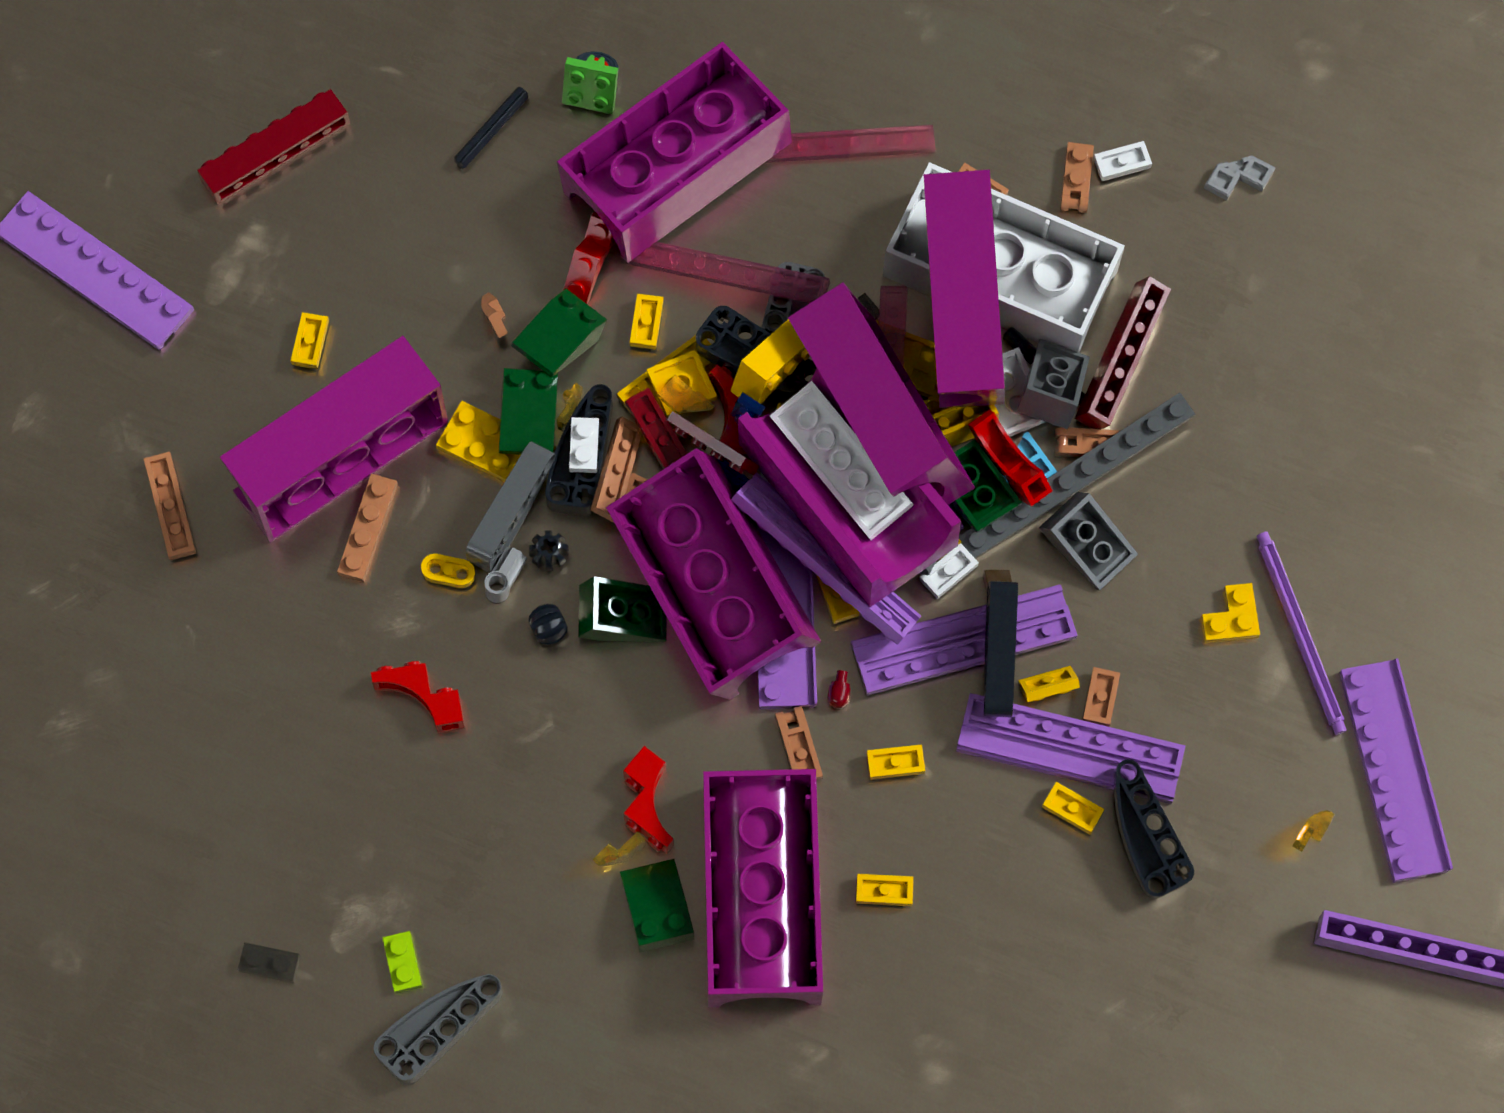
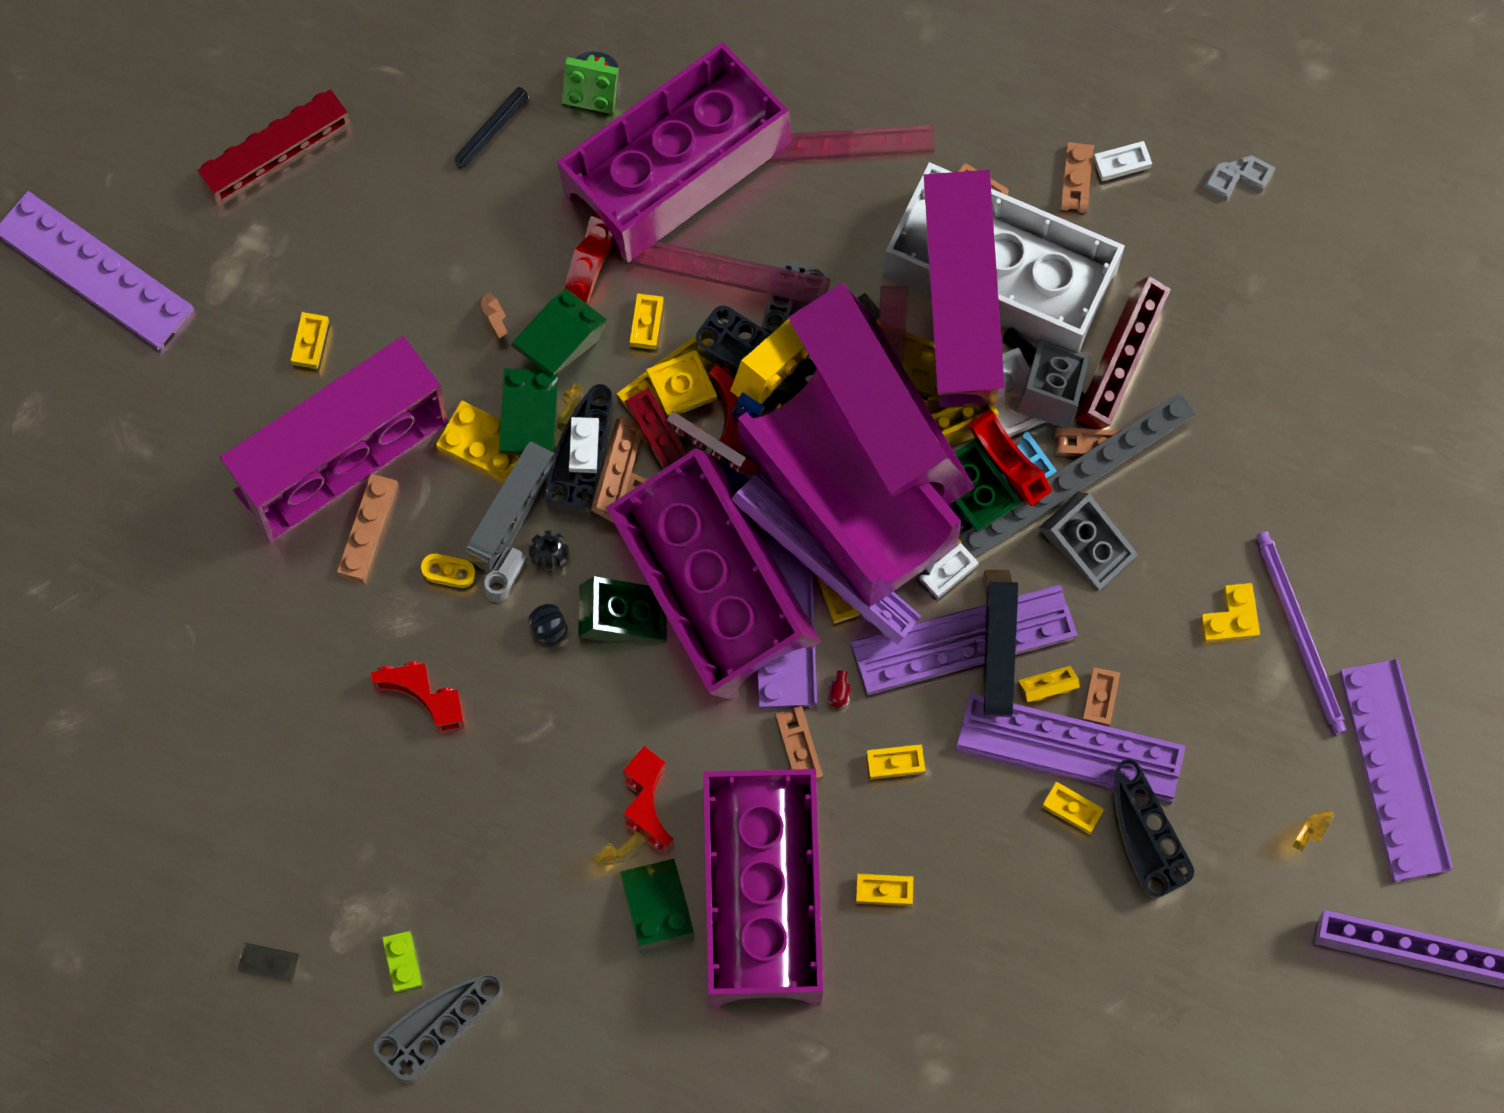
nougat plate [144,452,196,560] -> none
clear yellow slope [657,375,714,413] -> none
white plate [770,381,914,540] -> none

